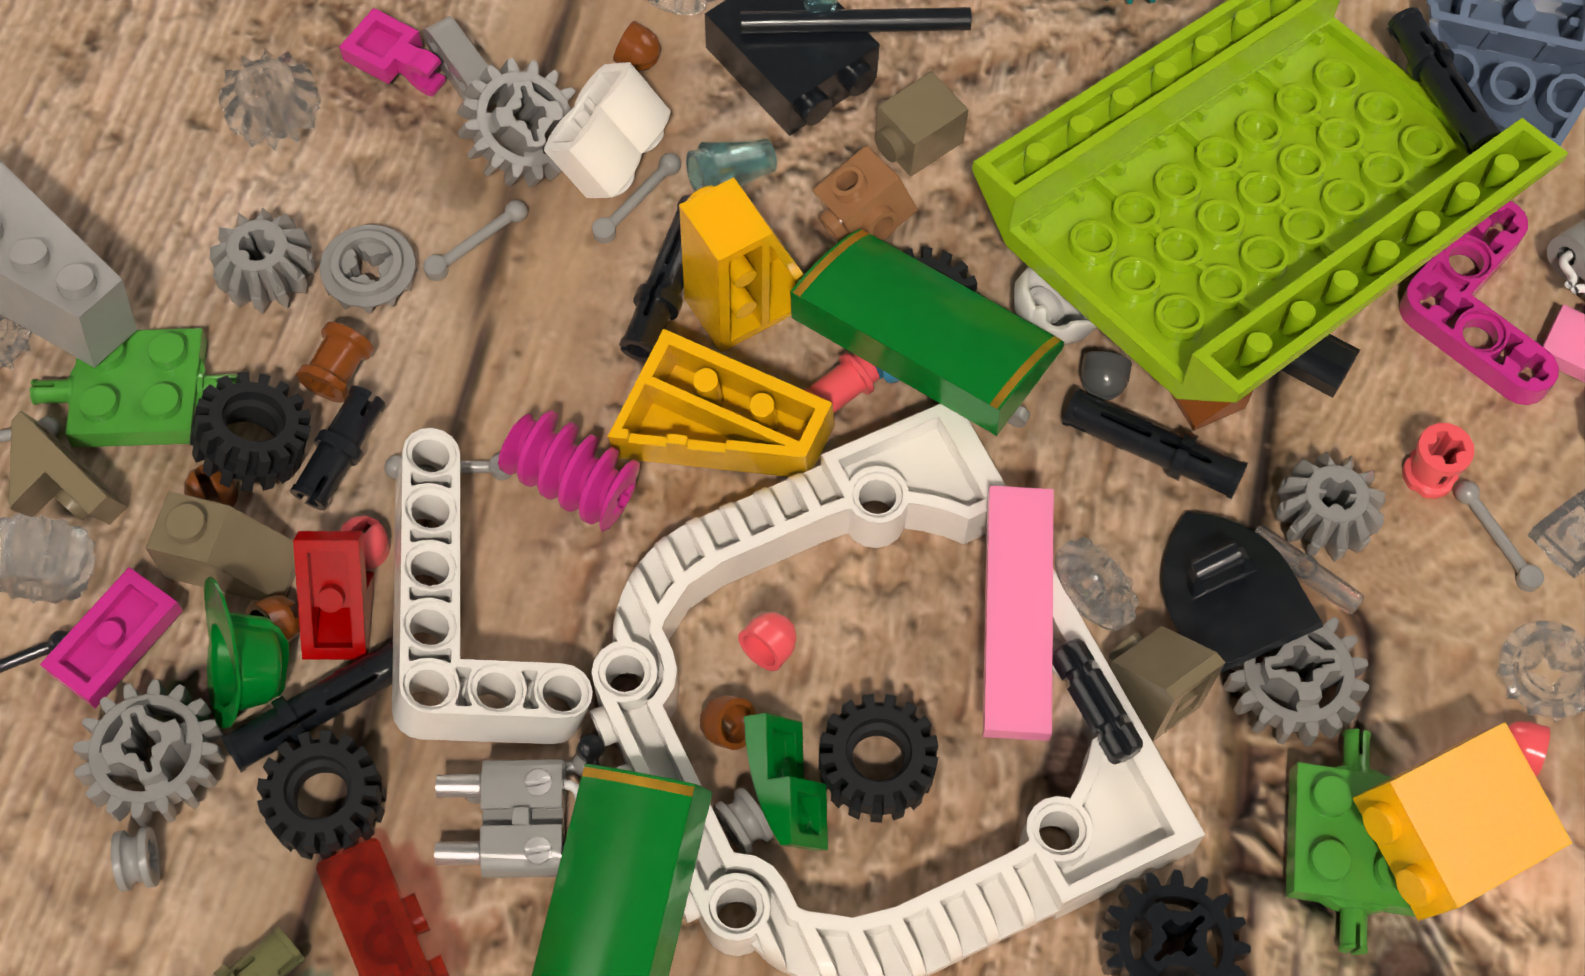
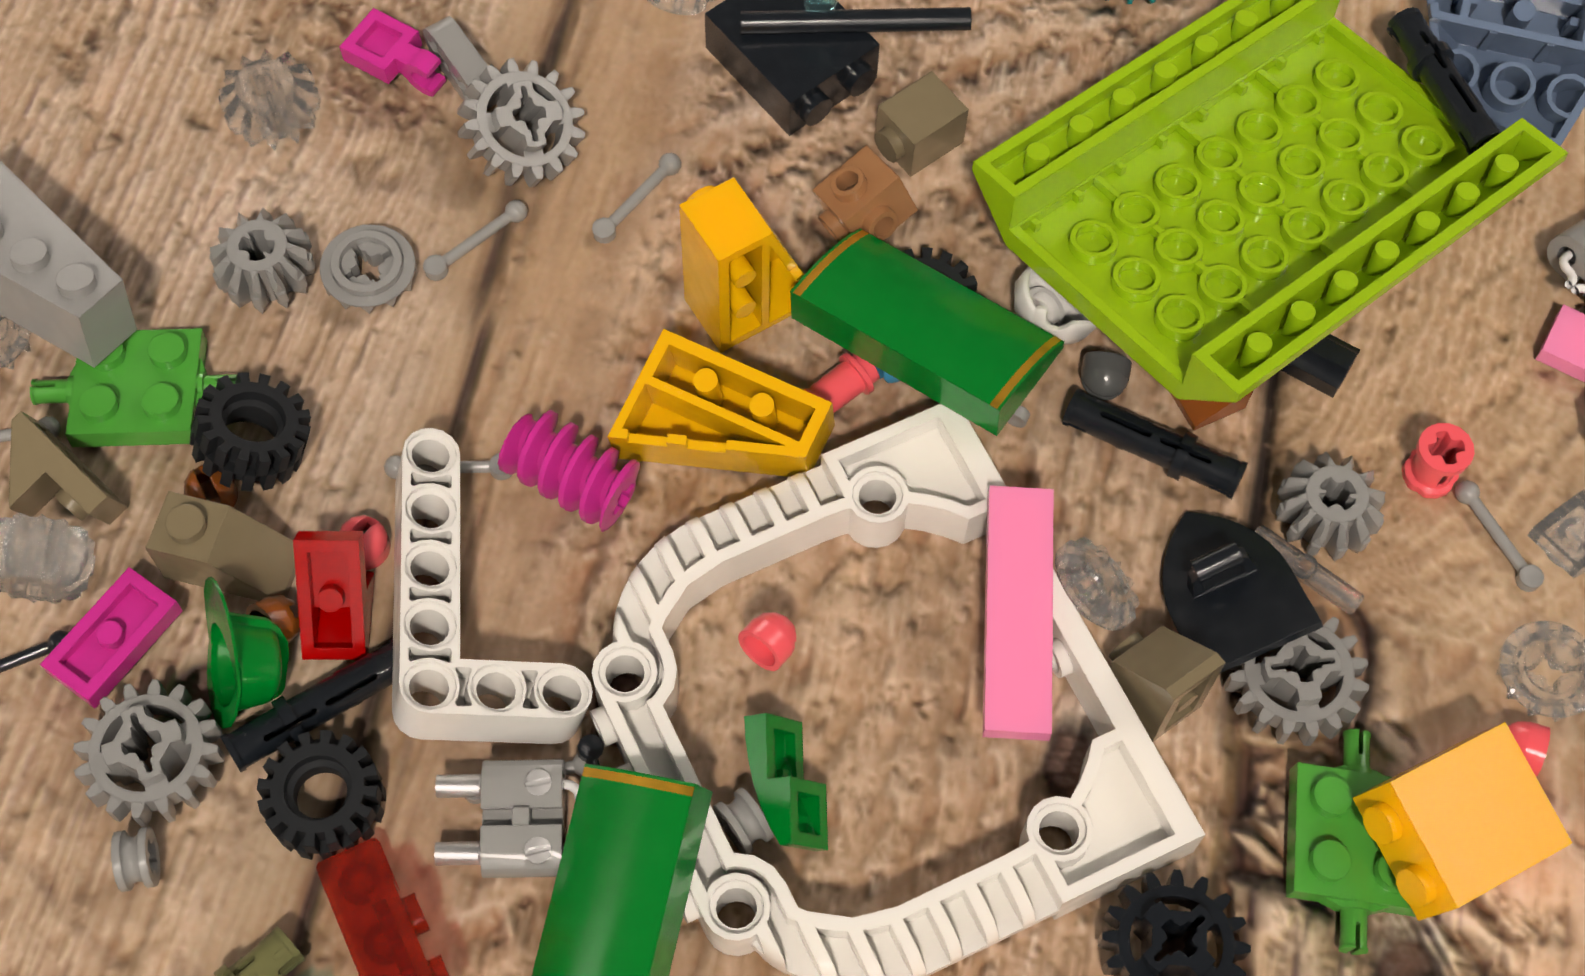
black pin [290,385,386,511] -> none
dark orange bush [296,322,374,403] -> none
white brick [544,62,671,198] -> none
dark orange hinge [613,21,661,72] -> none
black pin [619,196,690,362] -> none
clear light blue cone [686,139,777,192] -> none
dark orange hinge [700,695,757,750] -> none
black tyre [818,693,939,823] -> none
black axle [1052,639,1143,765] -> none
dark pink beam [1399,201,1559,405] -> none

